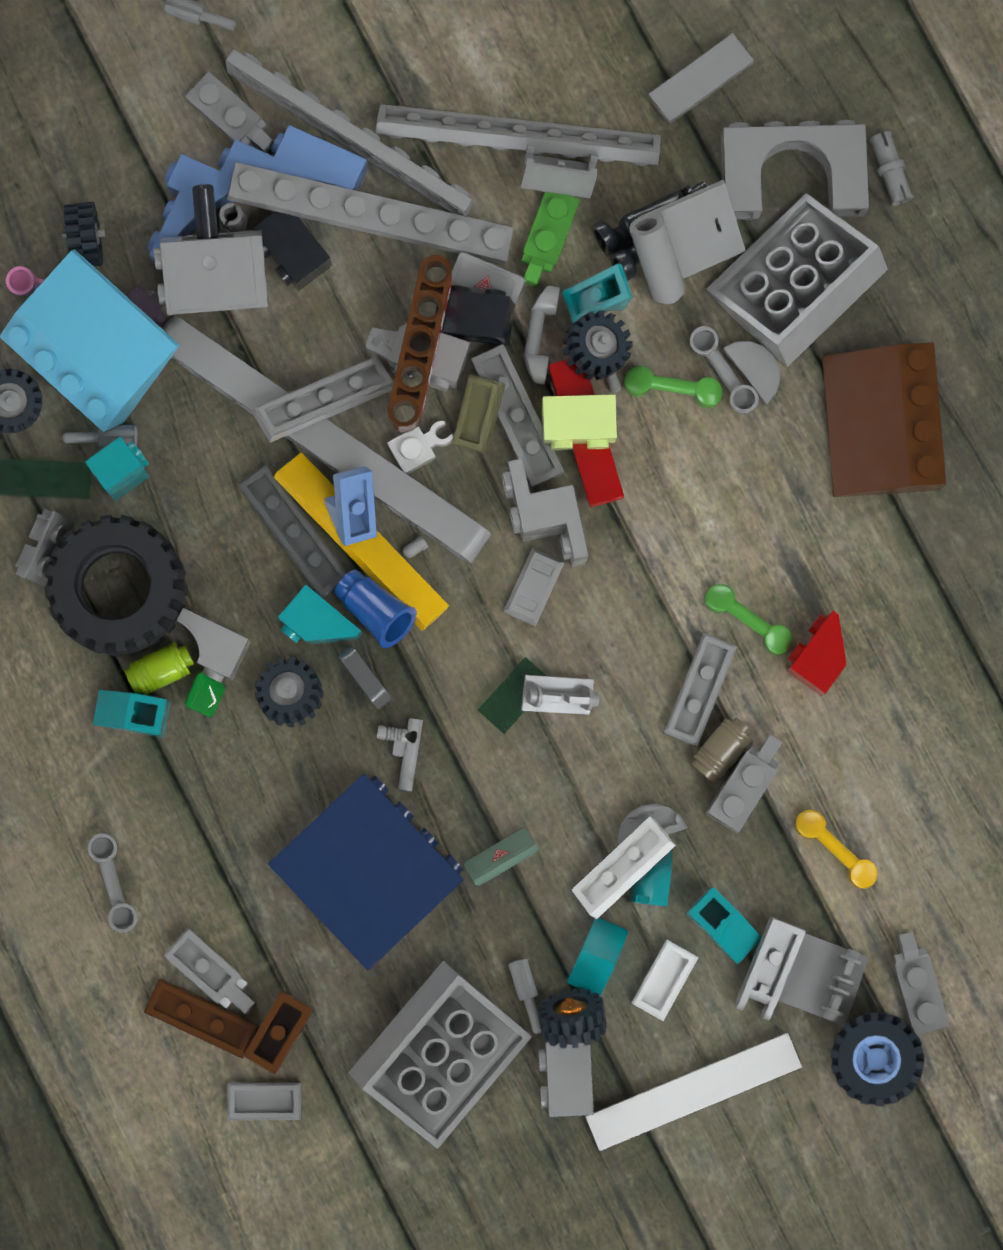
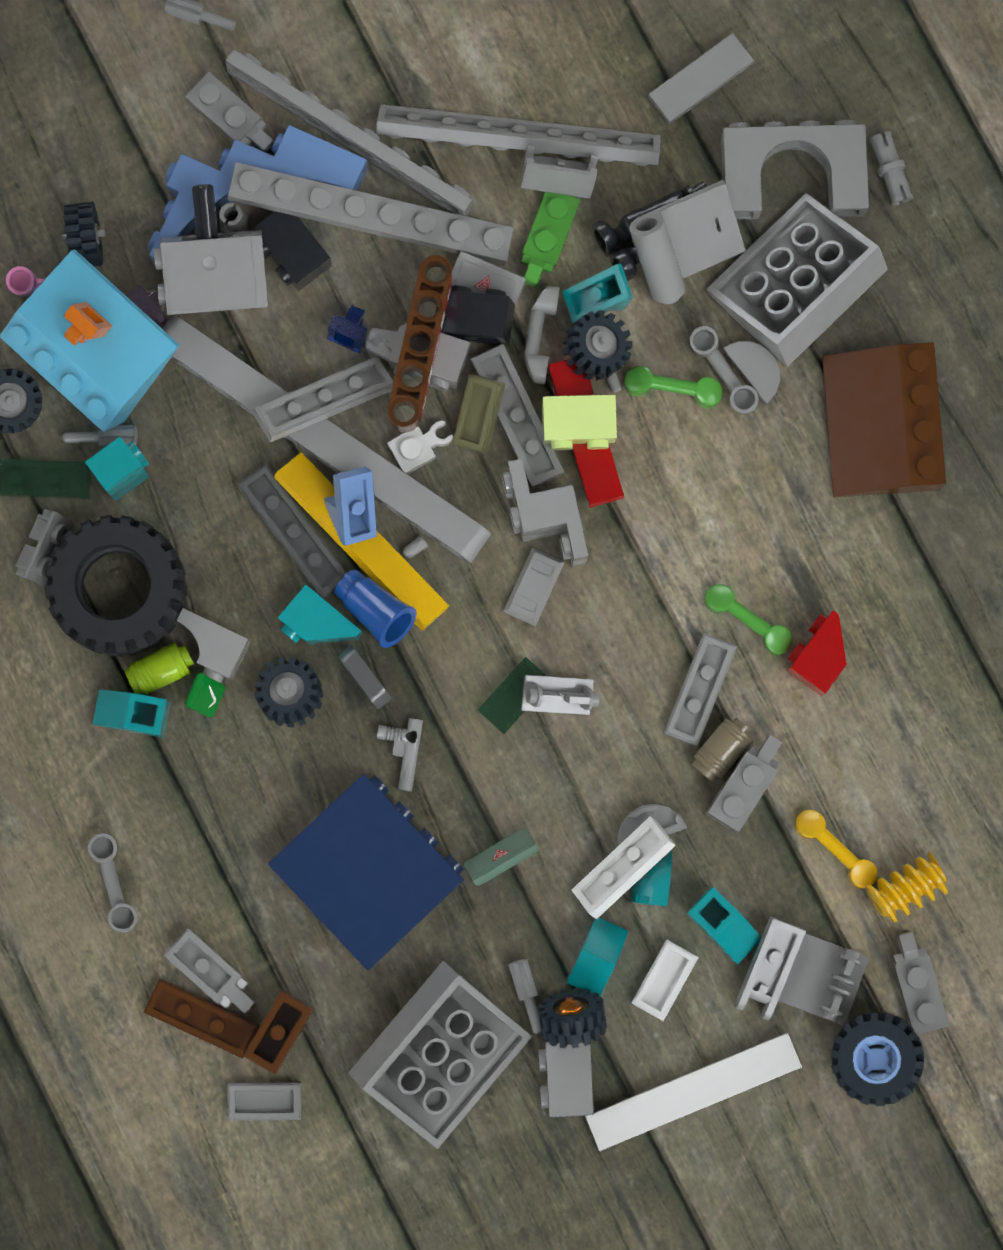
none -> orange tile [63,302,112,346]
none -> clear blue tile [327,305,367,354]
none -> yellow piece [865,851,948,923]

